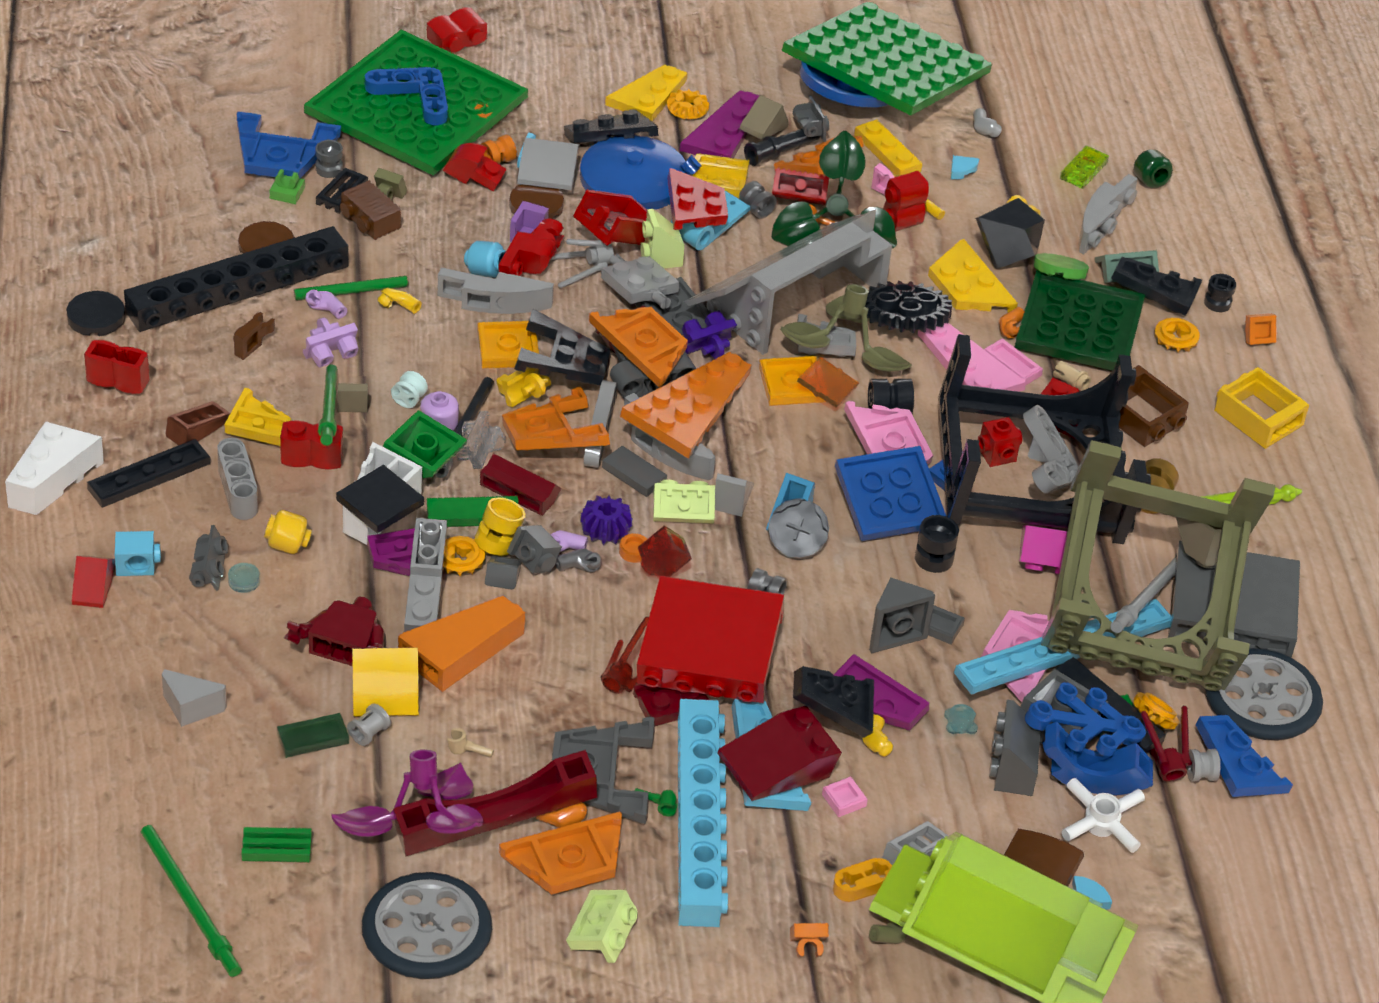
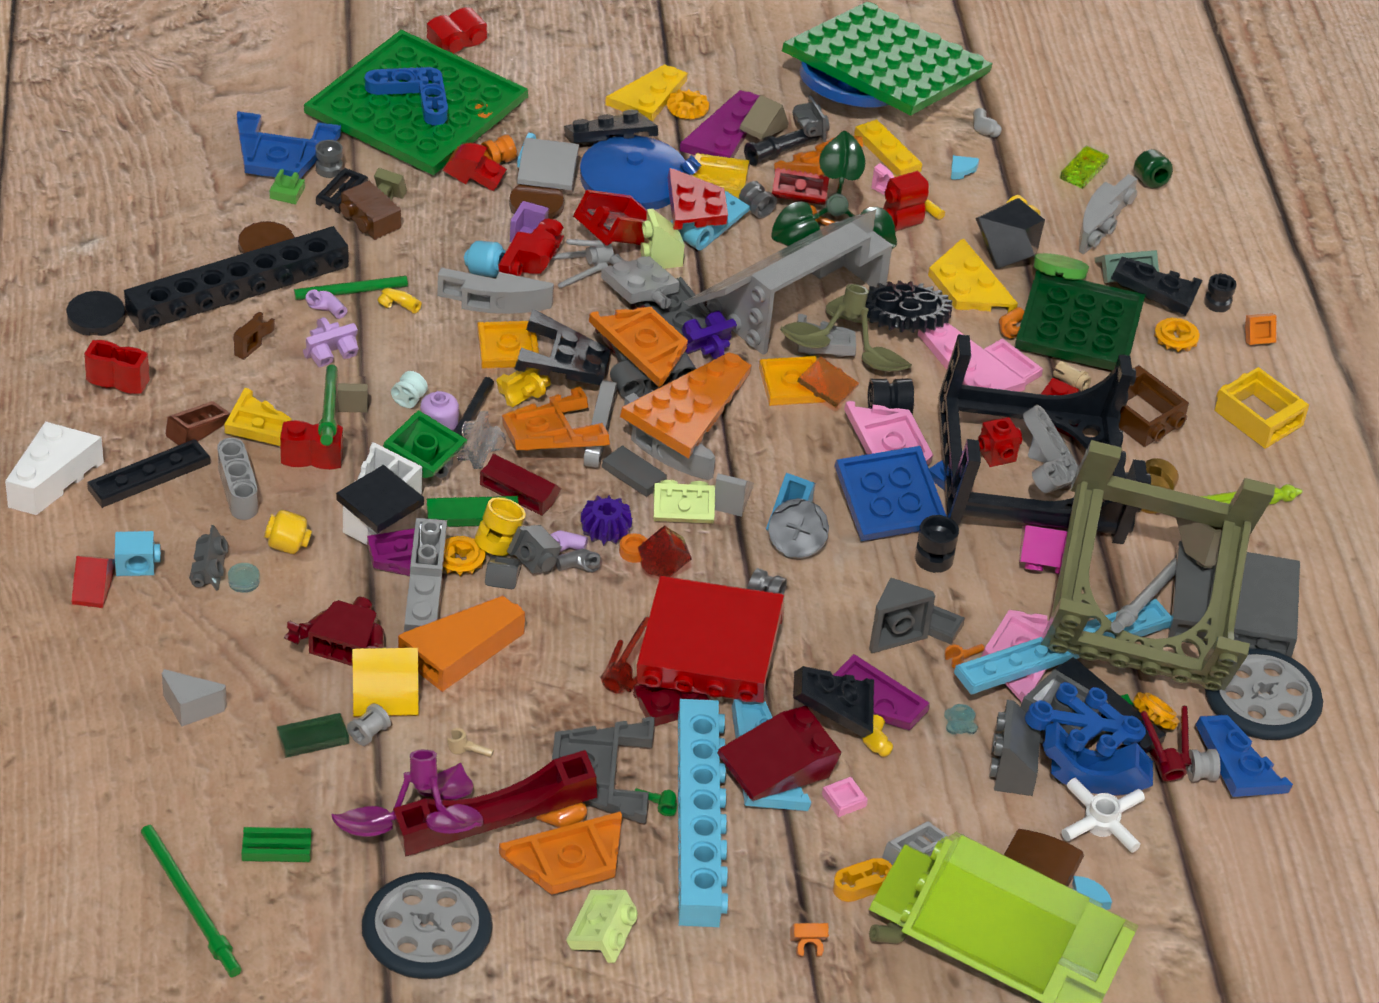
none -> orange hand [945,644,985,668]

